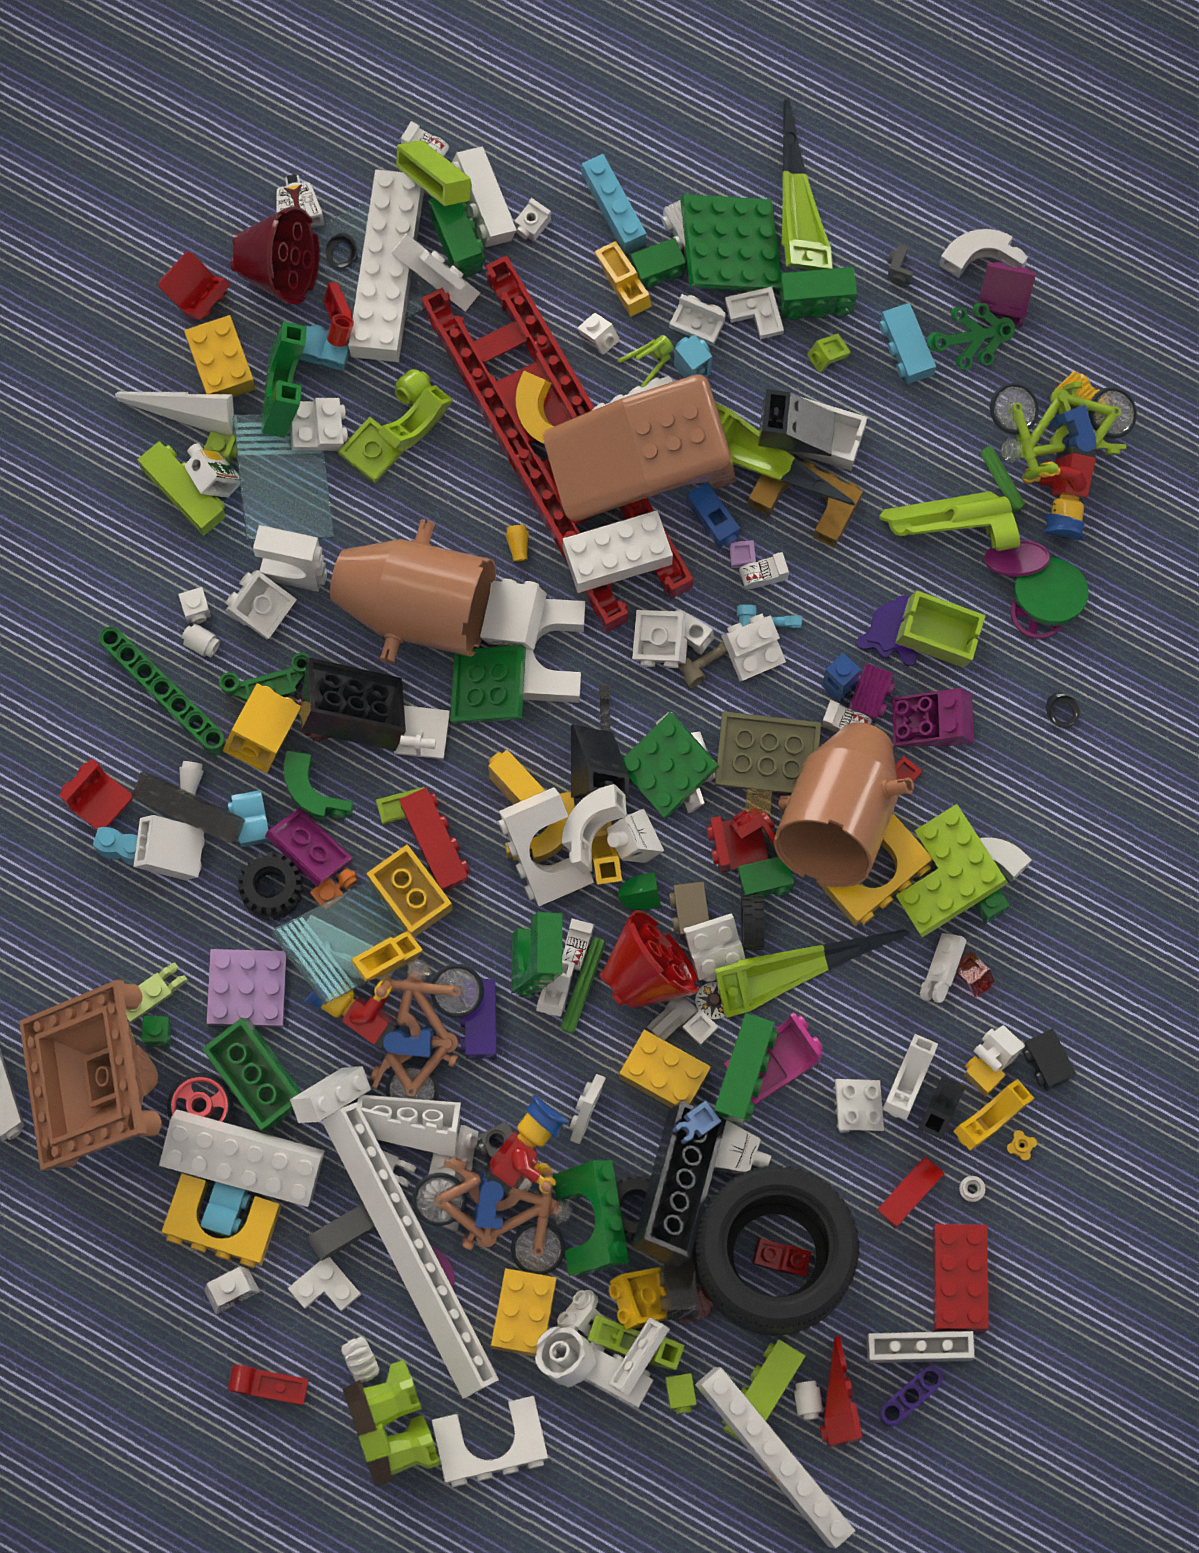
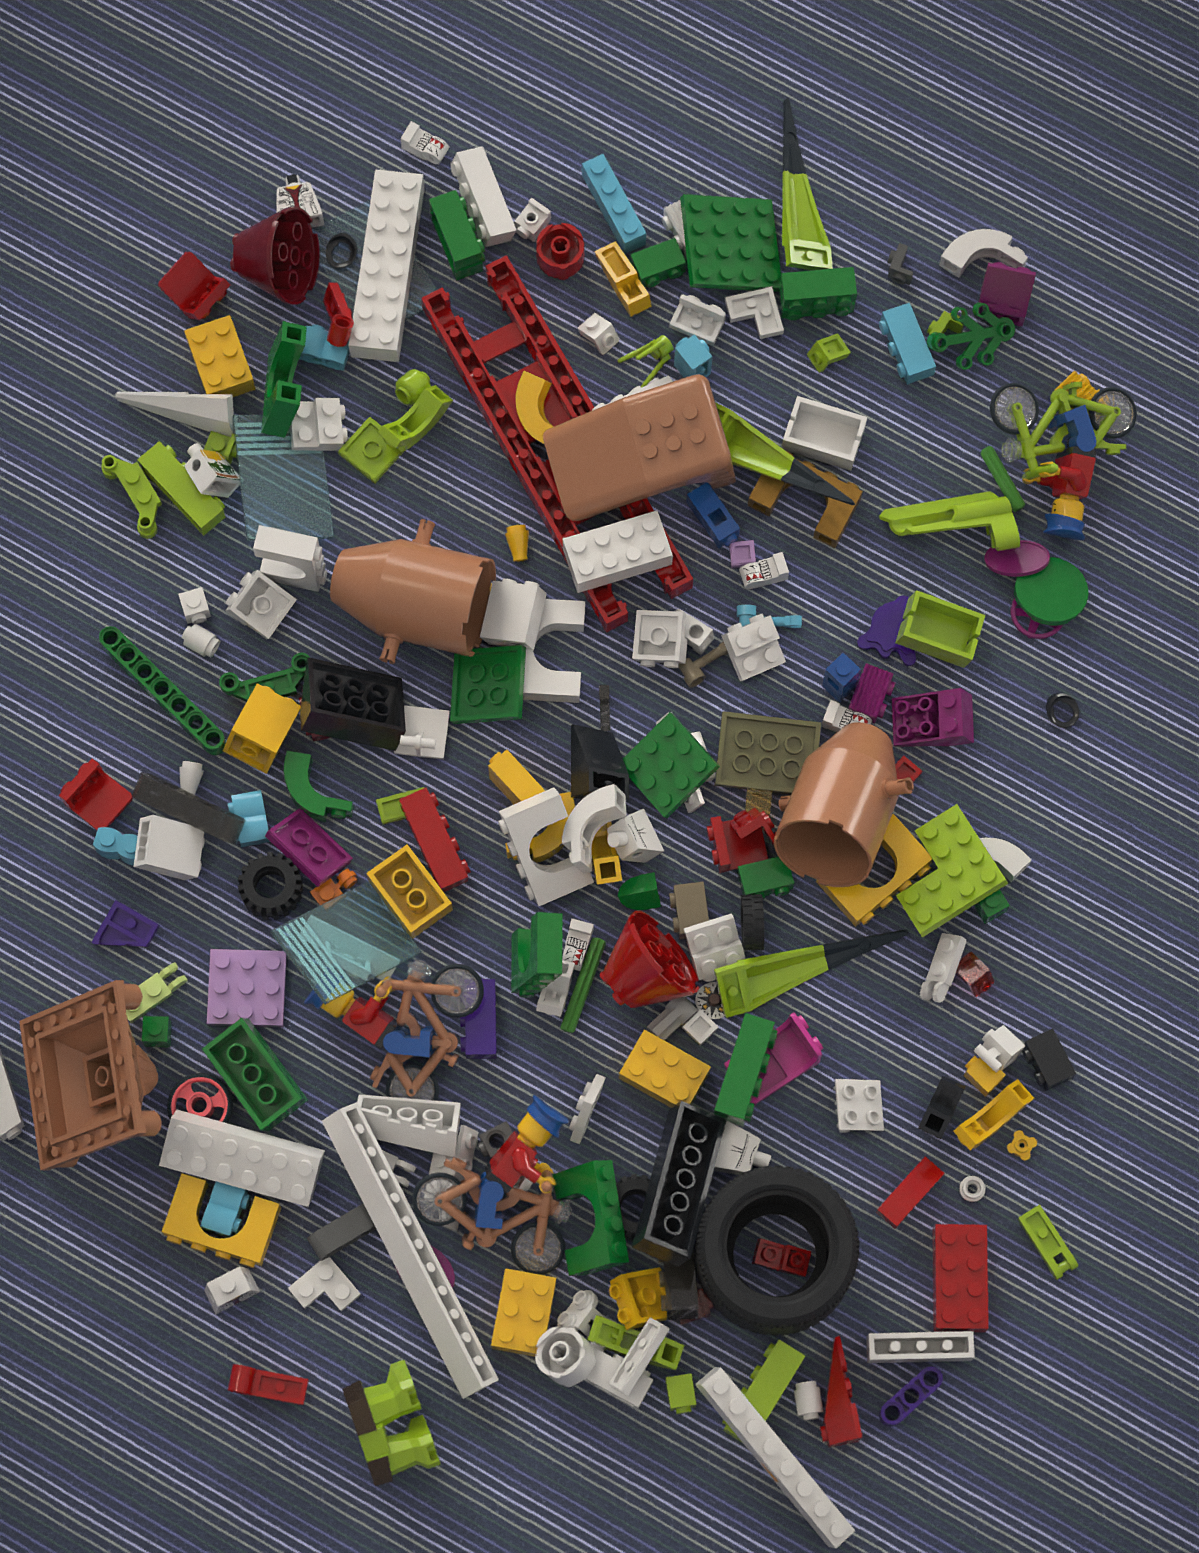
white brick [290,1066,371,1123] -> none
white gear [342,1337,379,1383] -> none
yellow slope [351,930,423,981] -> none
white bracket [391,234,480,311] -> none
lime brick [396,140,472,206] -> none
white arch [432,1396,548,1487] -> none
medium blue plate [673,1101,721,1144] -> none
black slope [758,389,836,456] -> none
white arch [883,1034,938,1120] -> none
none -> dark purple wing [92,900,160,947]
none -> lime plate [101,455,162,539]
none -> red brick [536,223,585,280]
none -> lime bracket [927,311,964,343]
none -> lime plate [1017,1204,1078,1280]

